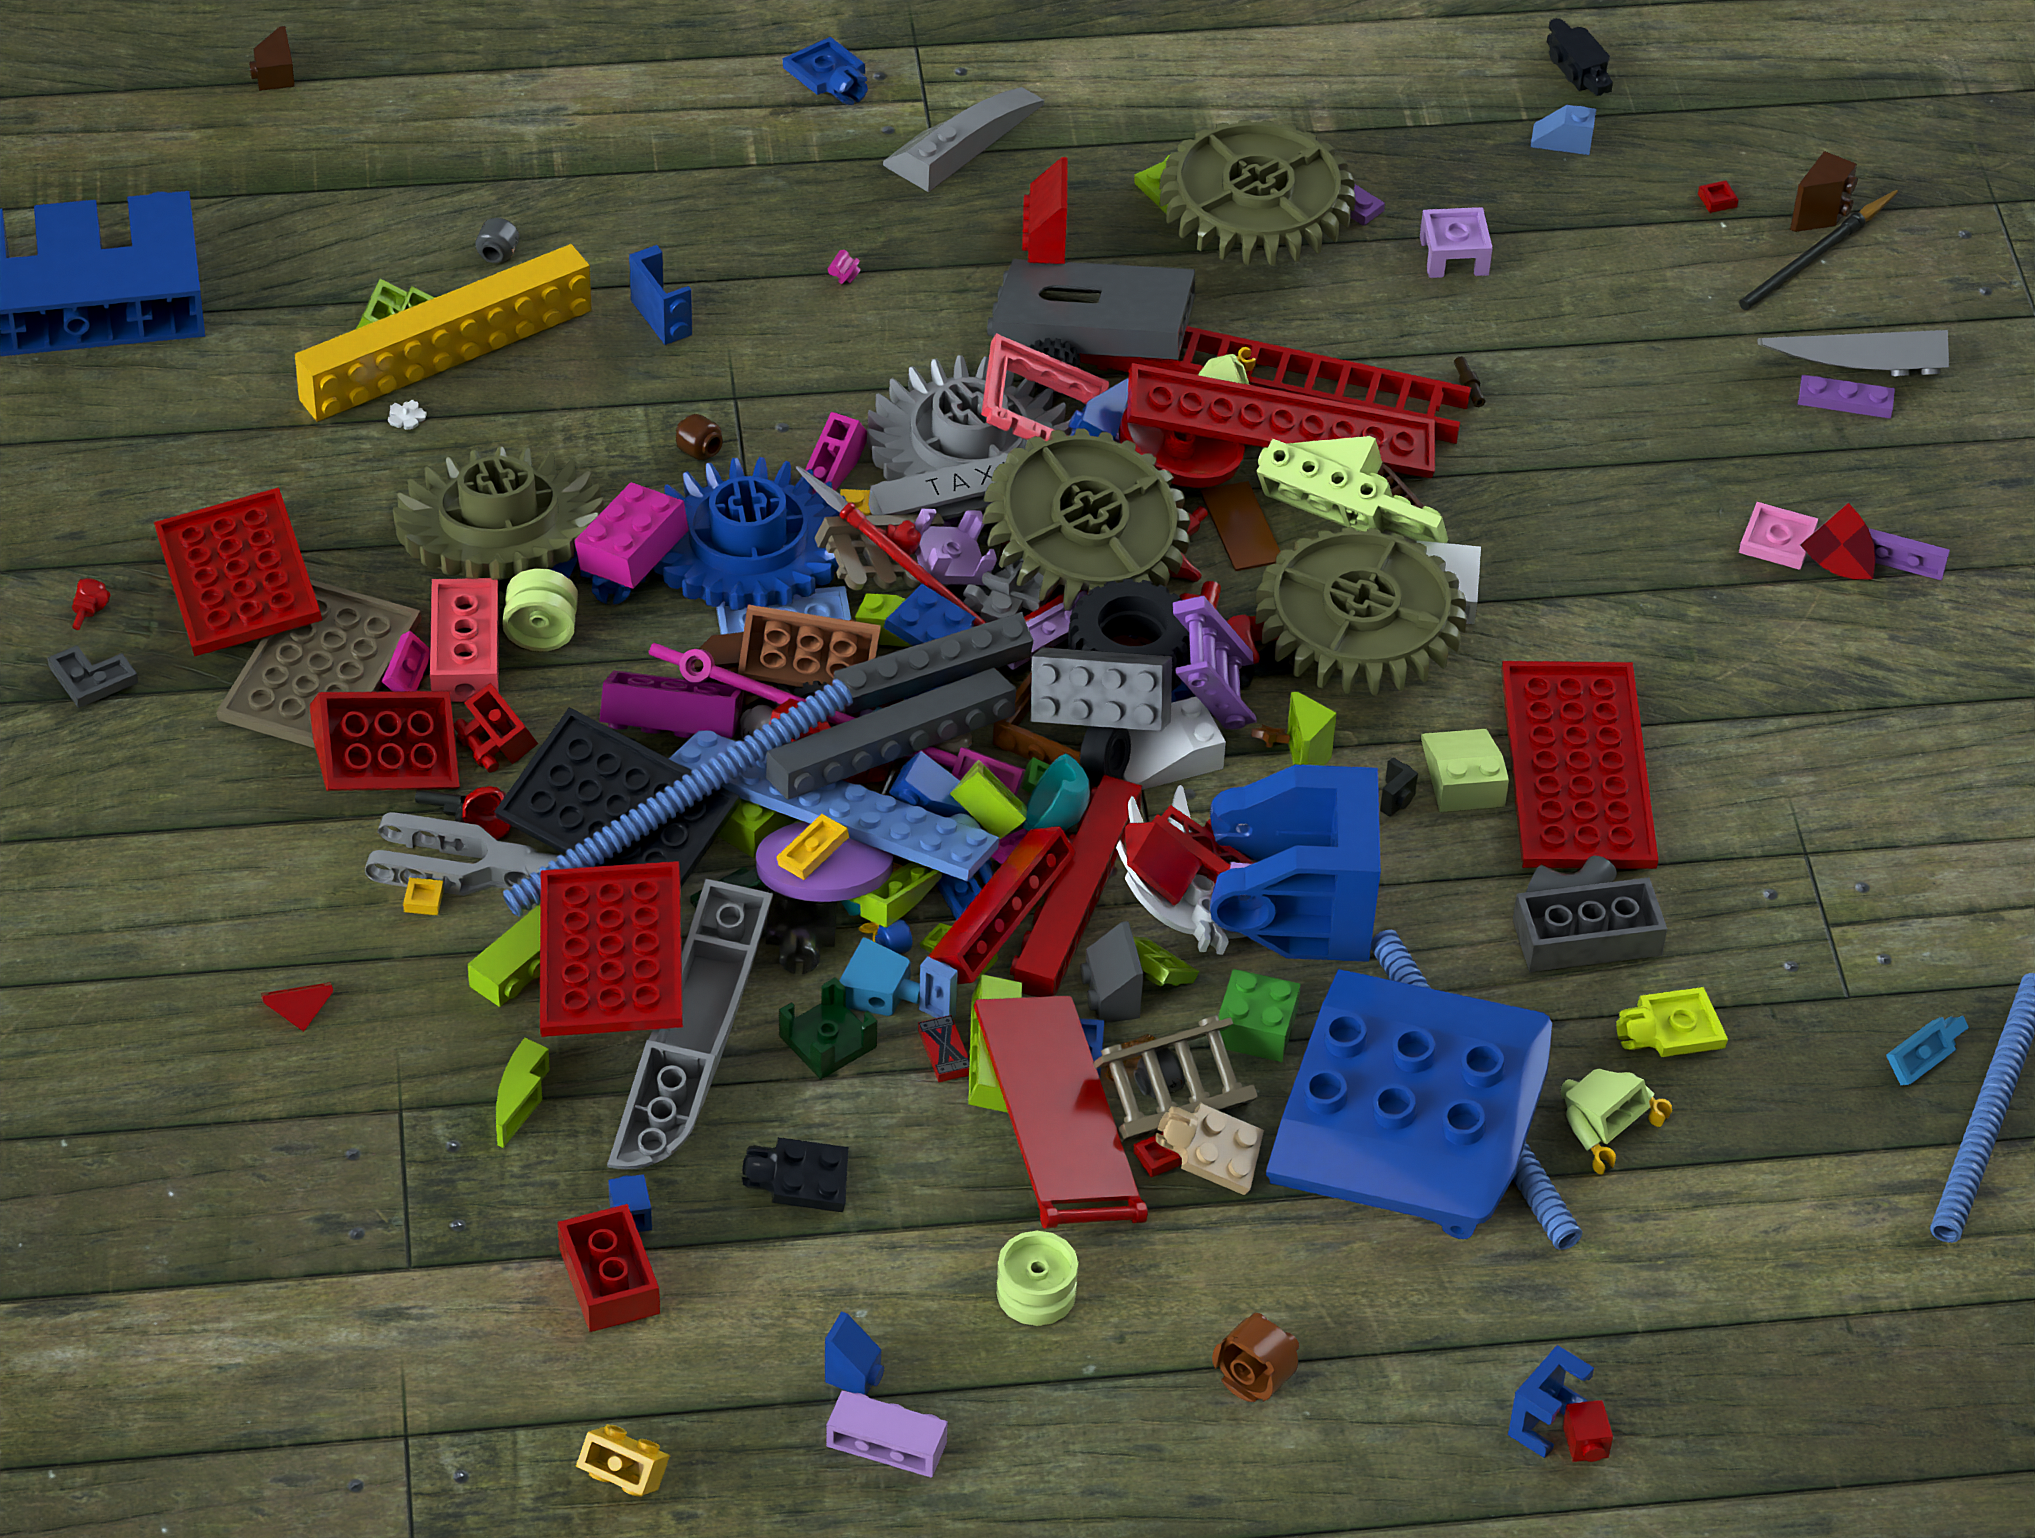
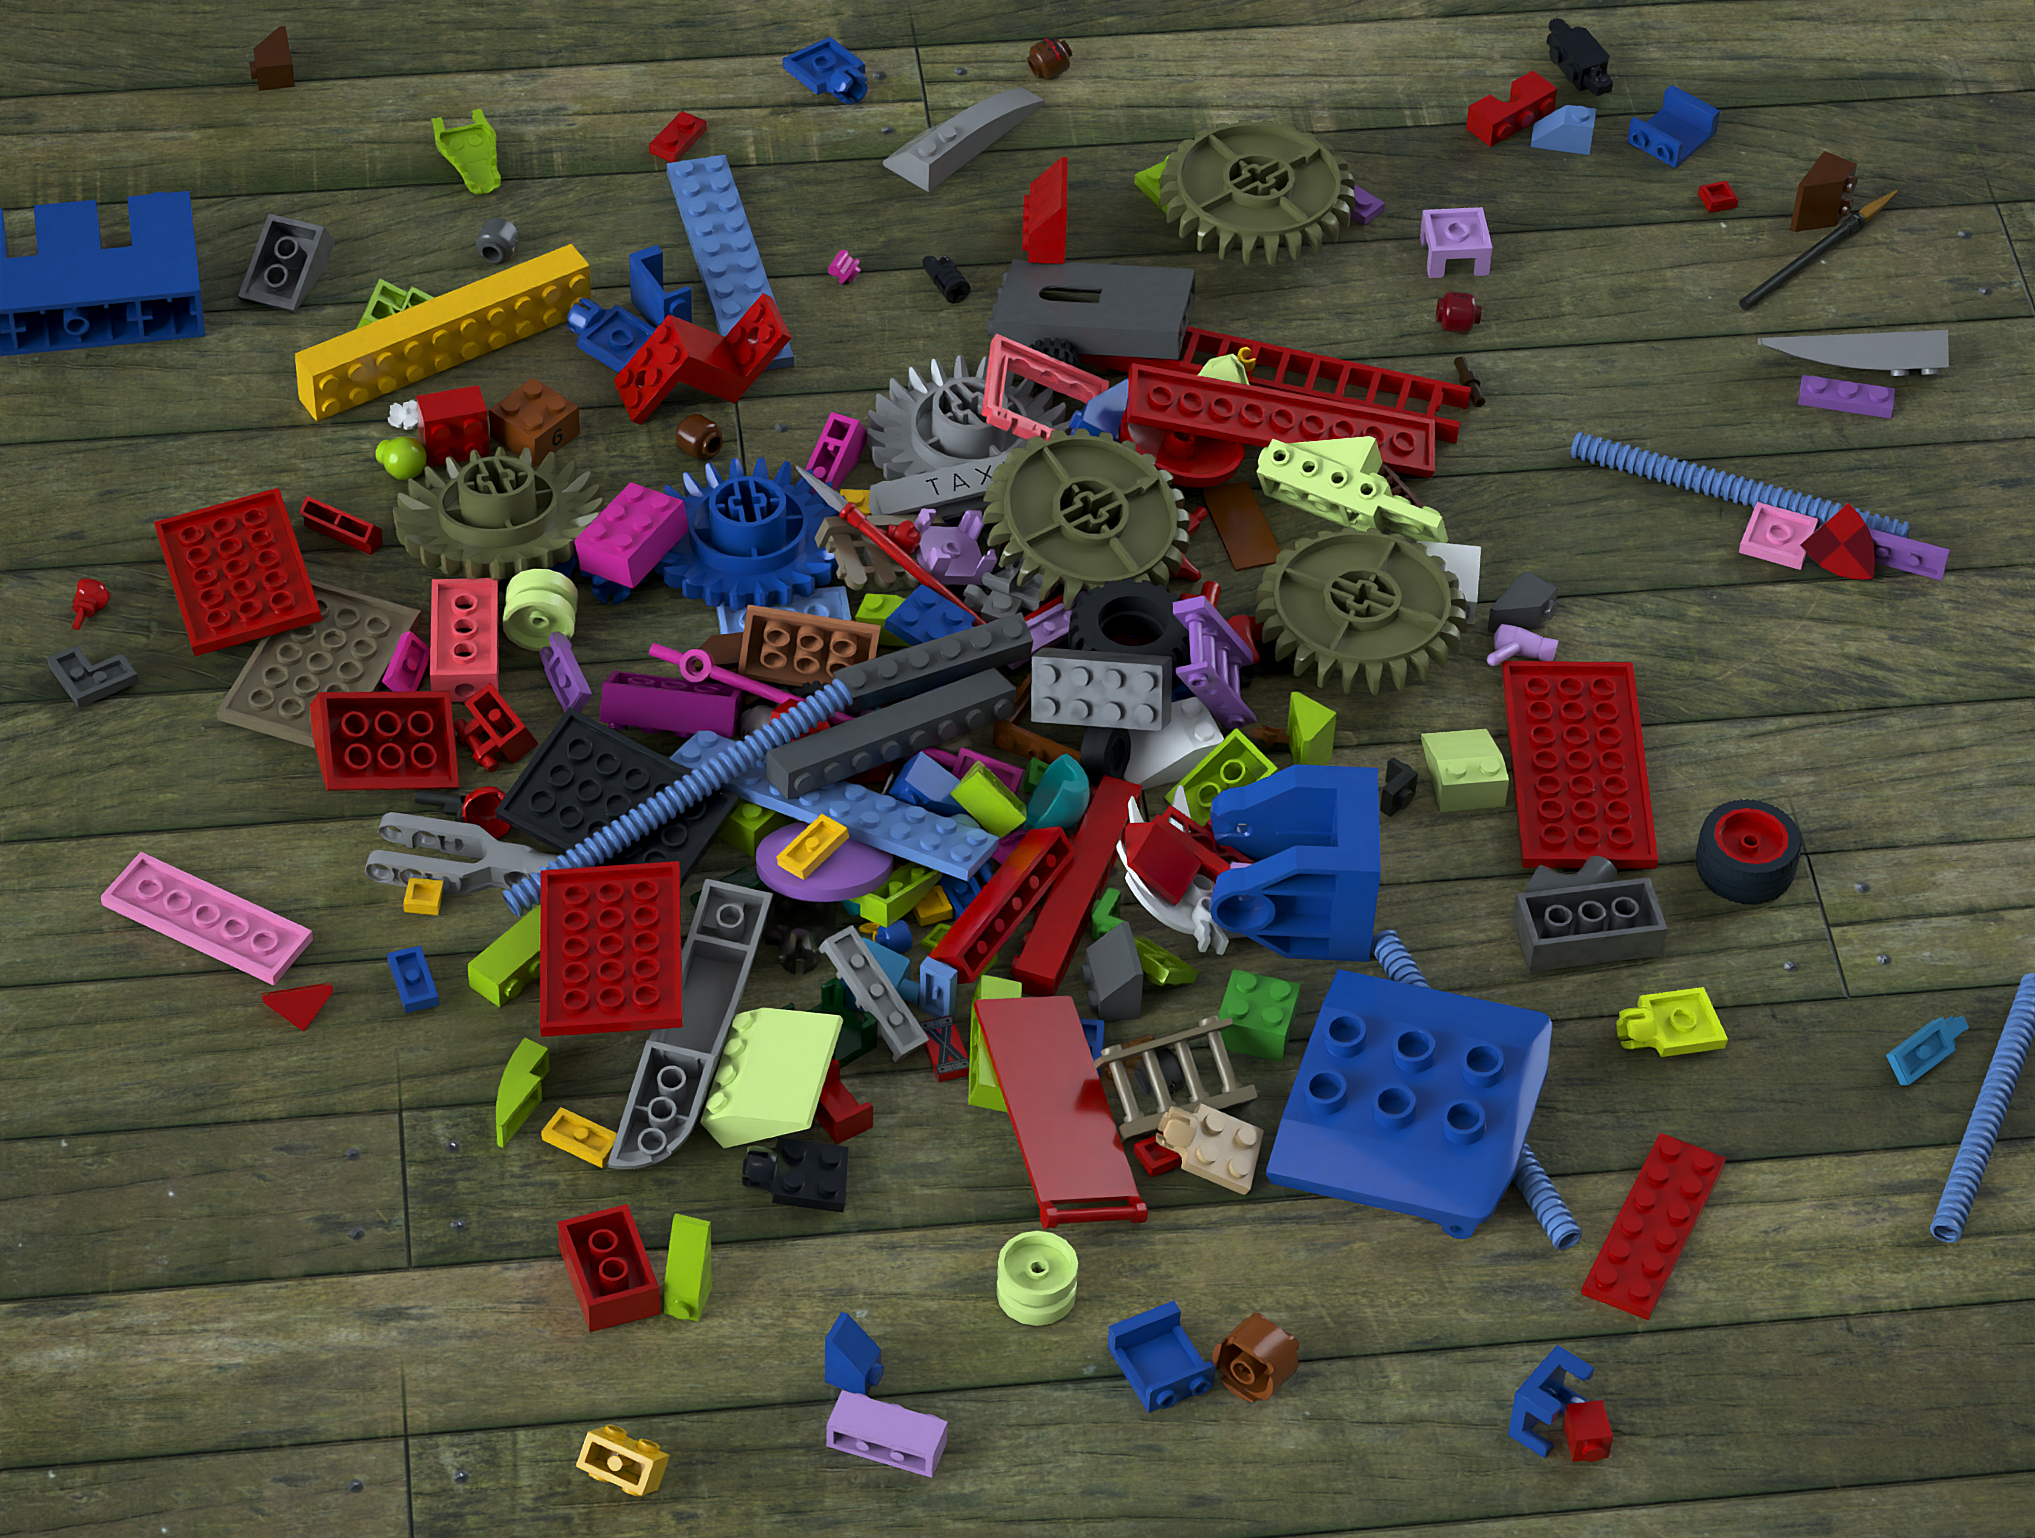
blue brick [608,1174,652,1232] -> none
yellowish green torso [1560,1069,1672,1174] -> none
none -> bright pink plate [101,852,313,985]
none -> flat silver slope [238,214,335,312]
none -> red piece [298,495,383,555]
none -> lime piece [376,436,427,480]
none -> blue plate [387,945,439,1013]
none -> red brick [416,385,490,467]
none -> lime animal [431,108,501,195]
none -> dark orange brick [489,377,580,467]
none -> medium lavender hinge [539,631,592,713]
none -> yellow plate [541,1107,617,1168]
none -> blue plate [567,298,656,373]
none -> red bracket [613,293,792,425]
none -> red plate [649,111,707,163]
none -> lime slope [663,1213,712,1322]
none -> medium blue plate [667,155,794,370]
none -> yellowish green slope [700,1008,843,1149]
none -> red panel [814,1059,873,1145]
none -> light grey hinge [818,925,929,1064]
none -> yellow plate [912,885,953,927]
none -> black hinge [922,256,971,304]
none -> reddish brown head [1027,36,1072,80]
none -> bright green bracket [1091,887,1125,940]
none -> blue panel [1107,1301,1216,1413]
none -> lime slope [1164,728,1280,827]
none -> dark red head [1435,291,1482,333]
none -> red arch [1466,70,1558,147]
none -> dark grey slope [1487,571,1558,633]
none -> lavender piece [1487,624,1559,666]
none -> medium blue piece [1571,431,1910,538]
none -> red plate [1581,1132,1726,1321]
none -> blue panel [1627,85,1720,168]
none -> black wheel [1696,799,1801,904]

